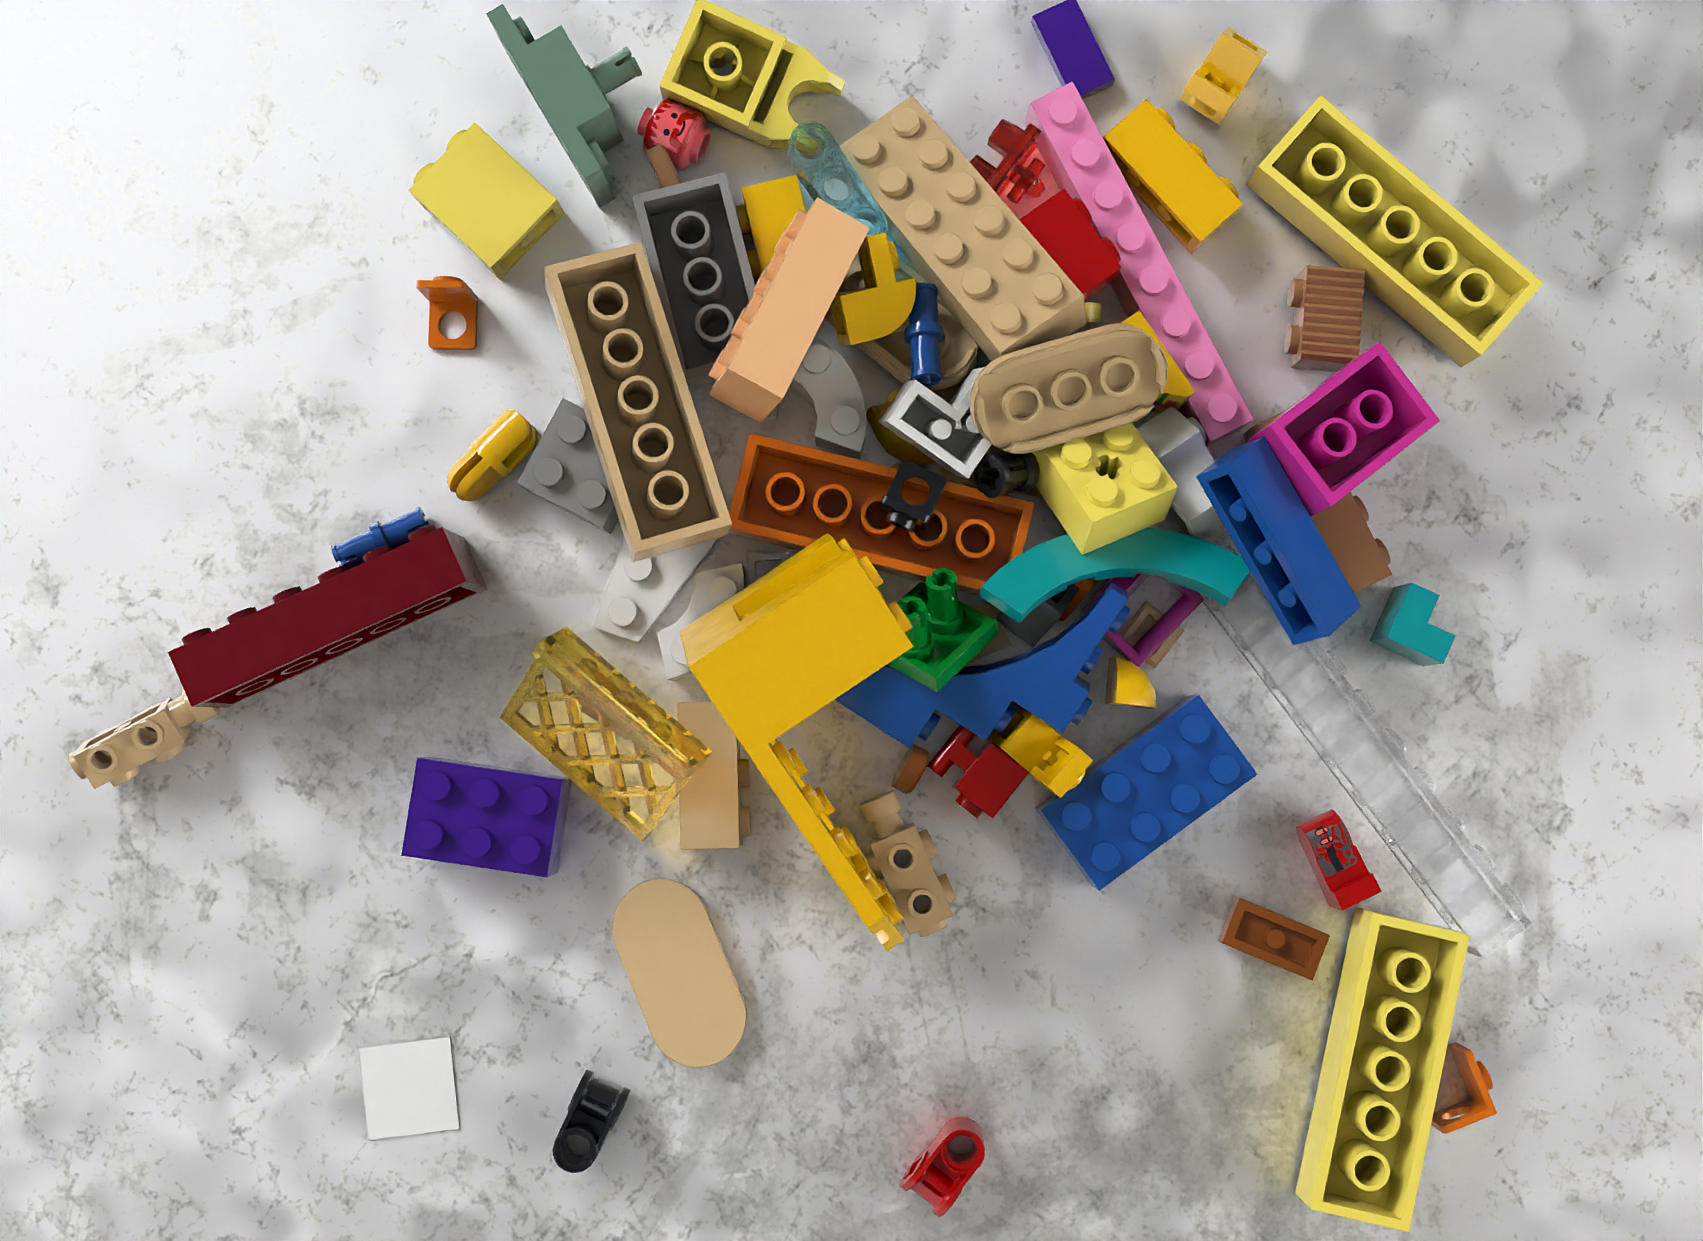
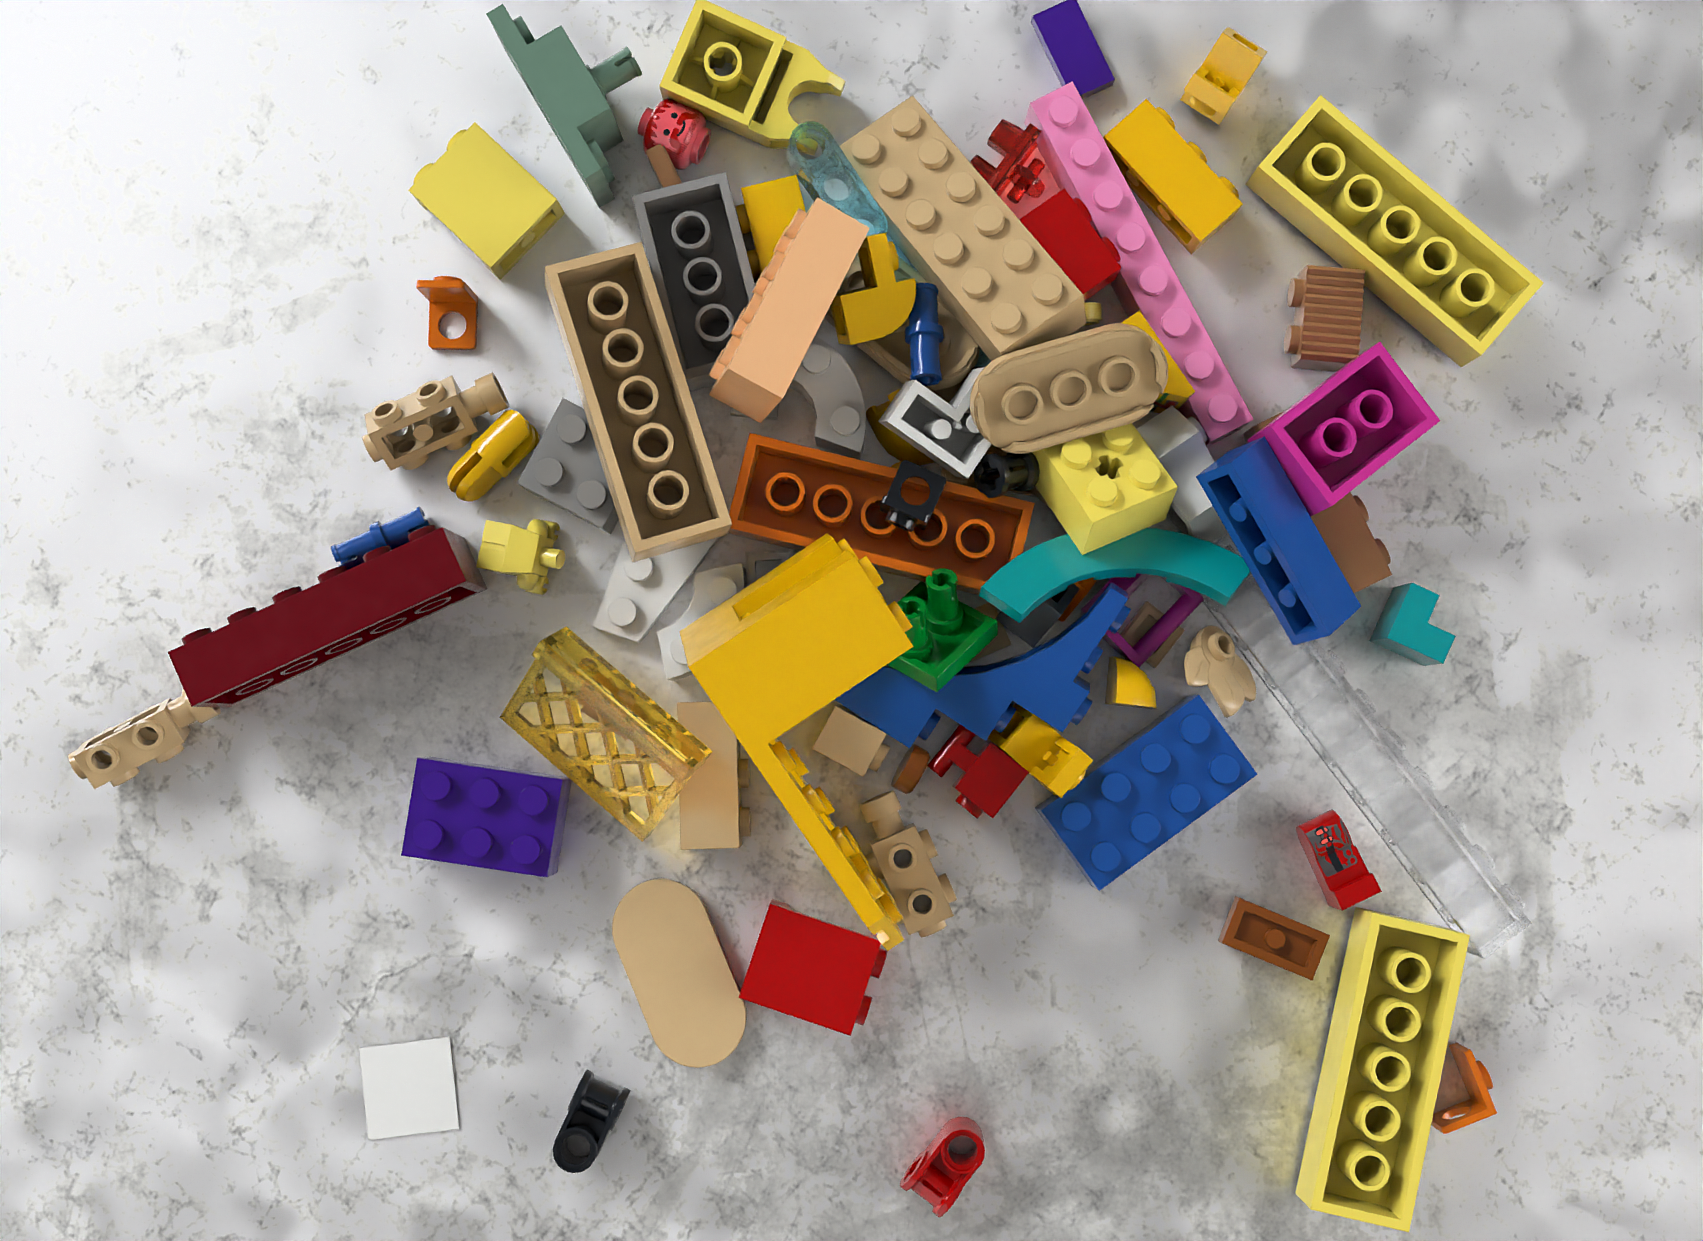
none -> tan brick [362,372,509,471]
none -> light yellow piece [476,519,565,595]
none -> red panel [738,899,888,1036]
none -> tan brick [812,706,890,777]
none -> tan plate [1184,625,1256,718]

